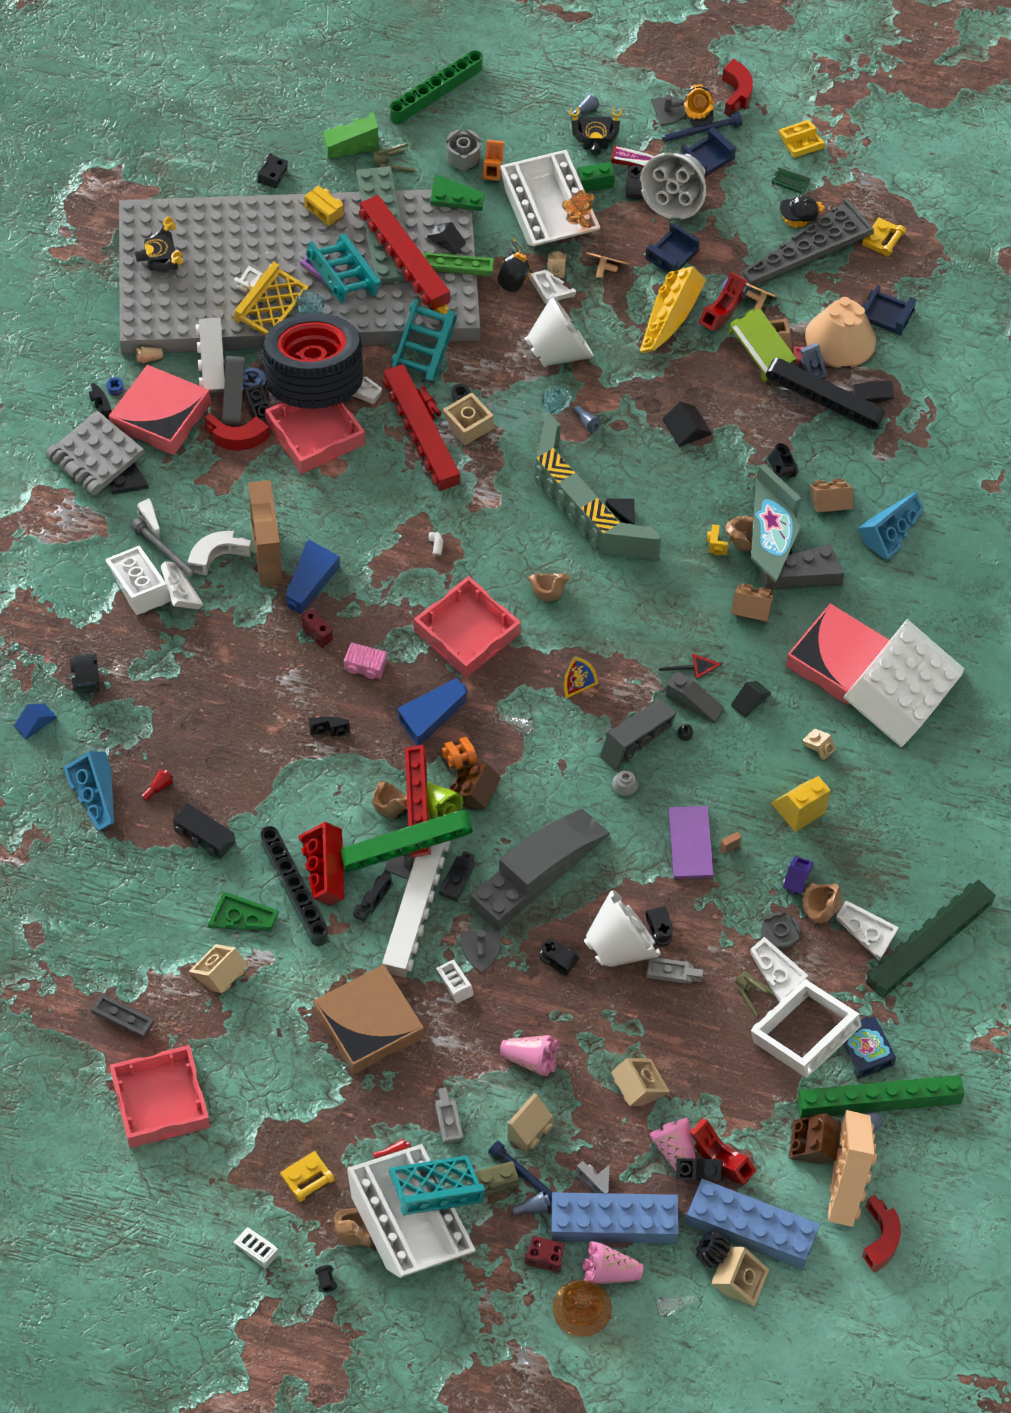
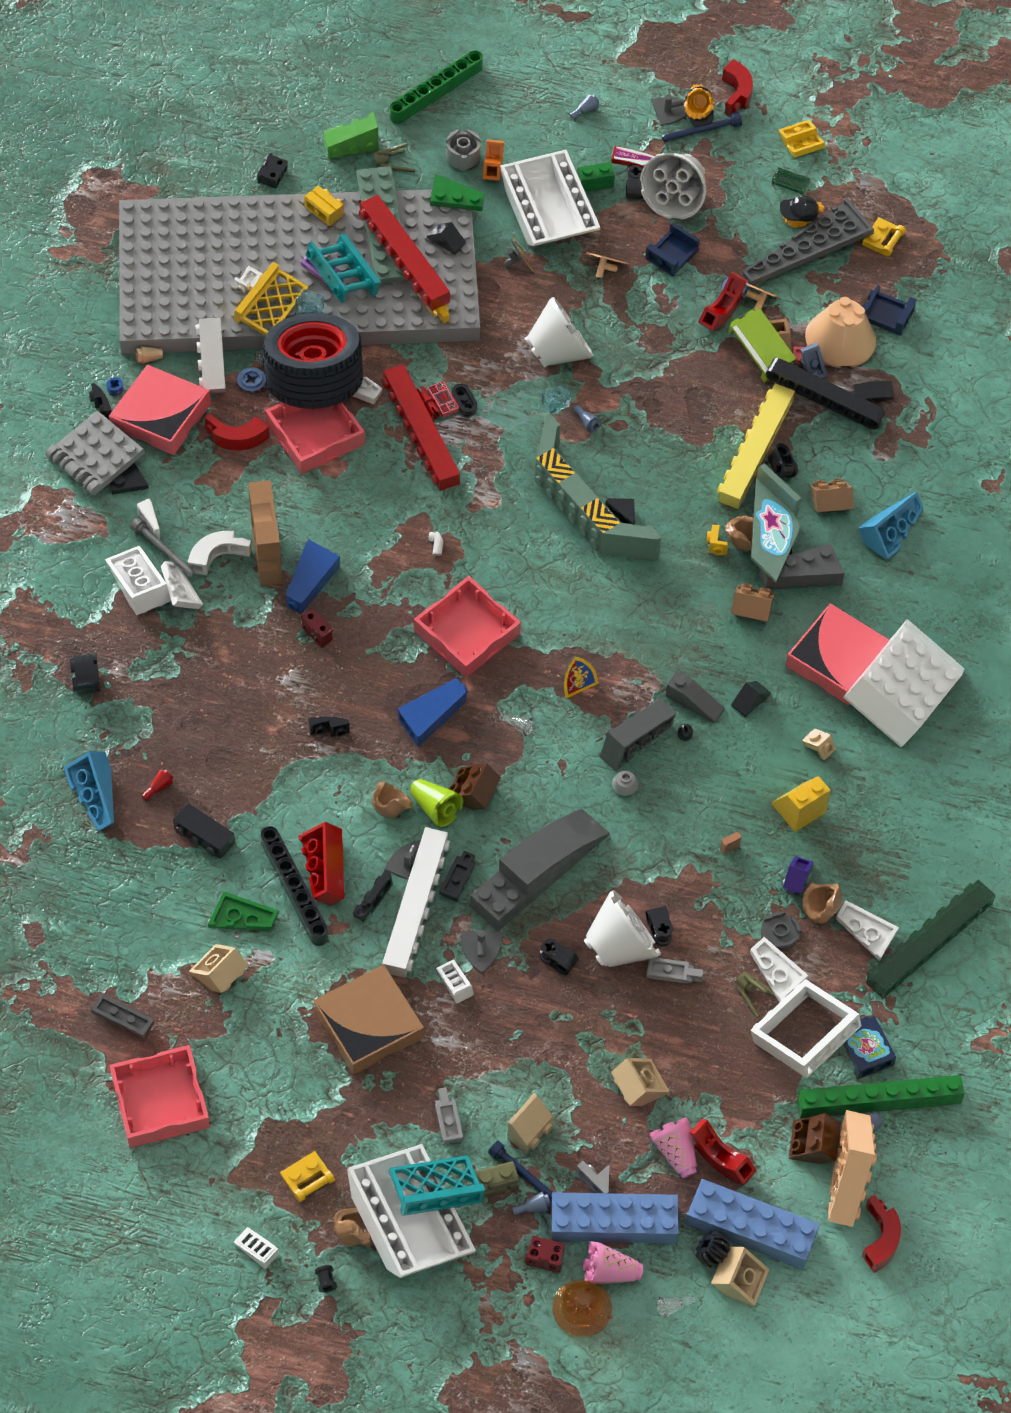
blue slope [14,703,57,739] -> none
black torso [135,217,183,273] -> none
dark grey beam [222,356,244,427] -> none
black slope [244,384,271,421] -> none
green beam [341,810,473,871] -> none
bright pink brick [344,642,387,679] -> none
red cone [373,1138,411,1159] -> none
teal fence [391,299,459,382] -> none
red plate [405,745,431,858] -> none
bright green tile [423,252,494,276] -> none
orange brick [441,737,478,770] -> none
tan slope [443,392,494,446] -> none
black hair [497,252,531,292] -> none
bright pink cone [500,1035,559,1076] -> none
medium nougat hair [528,573,571,602] -> none
white wing [530,270,576,304] -> none
tan bracket [547,251,567,278] -> none
clear orange animal [562,190,595,228] -> none
black torso [569,107,622,155] -> none
yellow wedge [640,266,706,353] -> none
piece [659,653,722,679] -> none
black slope [663,401,712,447] -> none
medium lavender tile [668,806,713,879] -> none
black slope [676,1158,723,1181] -> none
dark blue panel [681,127,736,177] -> none
none -> tile [427,381,459,417]
none -> light yellow brick [717,383,795,509]

